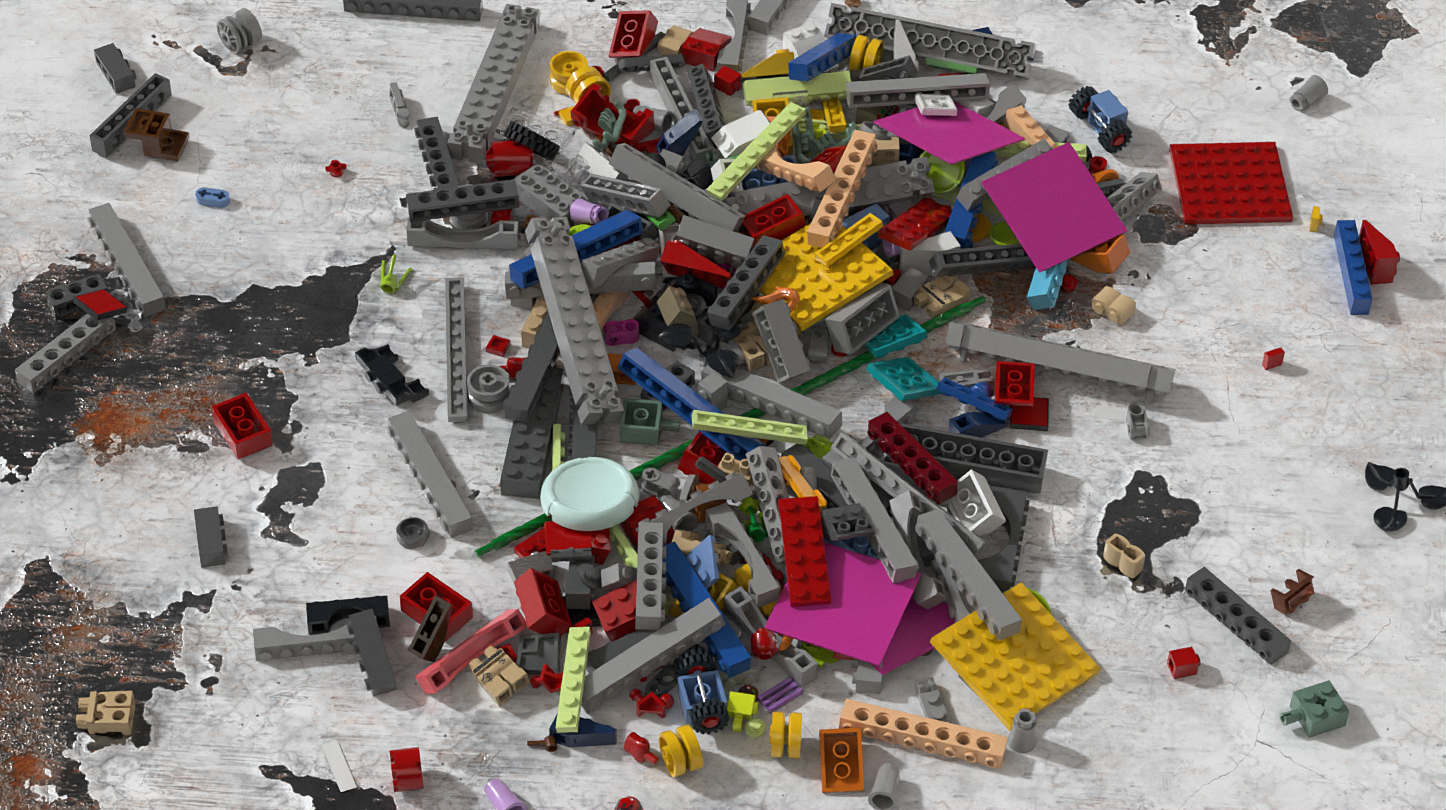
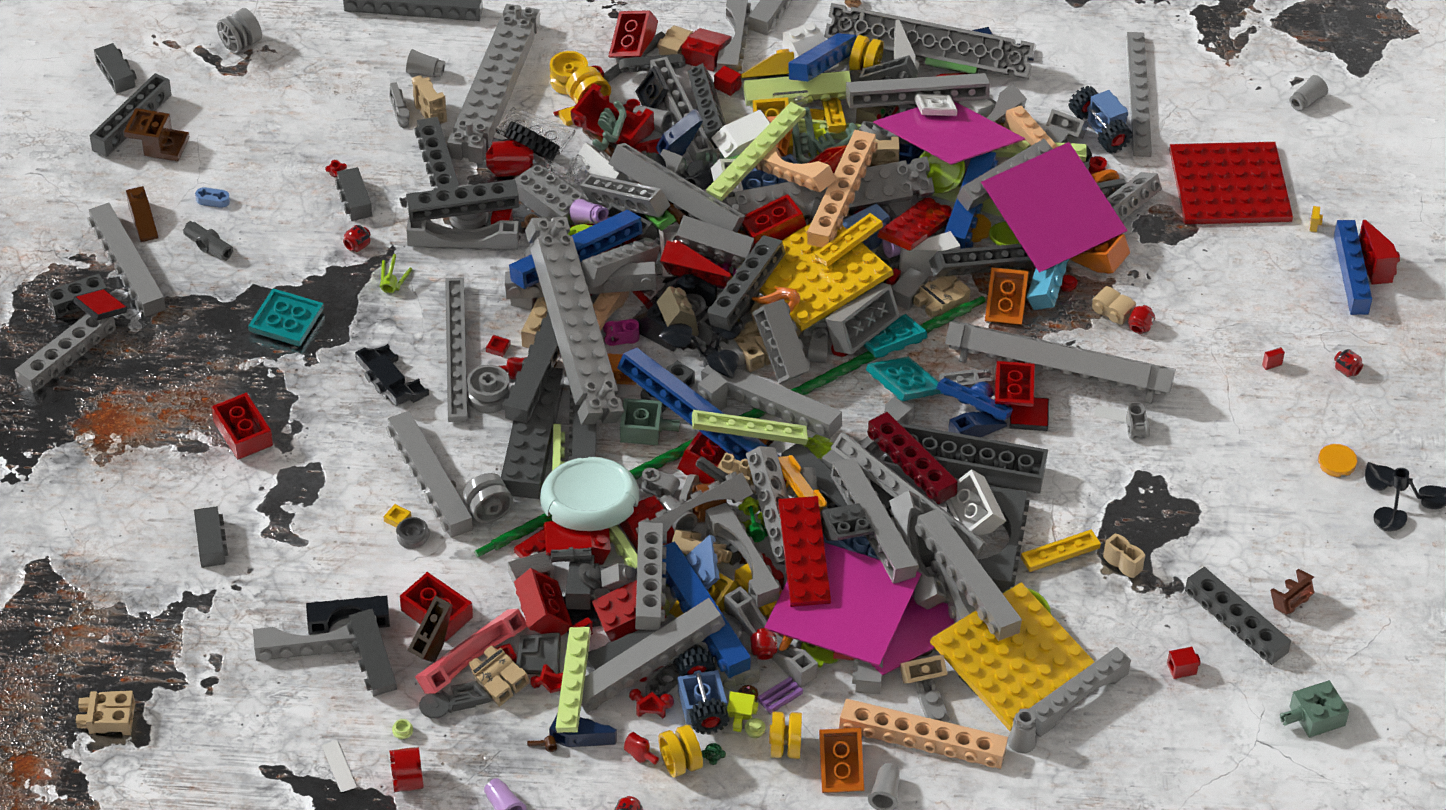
none -> reddish brown slope [126,186,159,242]
none -> dark grey piece [183,221,233,260]
none -> teal plate [248,288,324,346]
none -> dark grey brick [335,167,373,221]
none -> red head [343,225,371,252]
none -> yellow tile [383,504,411,528]
none -> yellowish green plate [392,719,413,739]
none -> light grey plant [406,49,445,77]
none -> tan hips [412,75,447,124]
none -> dark grey piece [419,681,492,719]
none -> light grey wheel [462,473,513,523]
none -> black tile [635,66,670,109]
none -> clear green plate [701,743,726,765]
none -> tan brick [900,655,948,683]
none -> orange slope [985,267,1029,325]
none -> yellow plate [1020,529,1101,572]
none -> light grey arch [1028,647,1131,737]
none -> light grey brick [1046,109,1089,139]
none -> light grey plate [1126,32,1152,157]
none -> red head [1128,305,1156,334]
none -> light orange tile [1318,444,1357,477]
none -> red head [1334,349,1363,377]

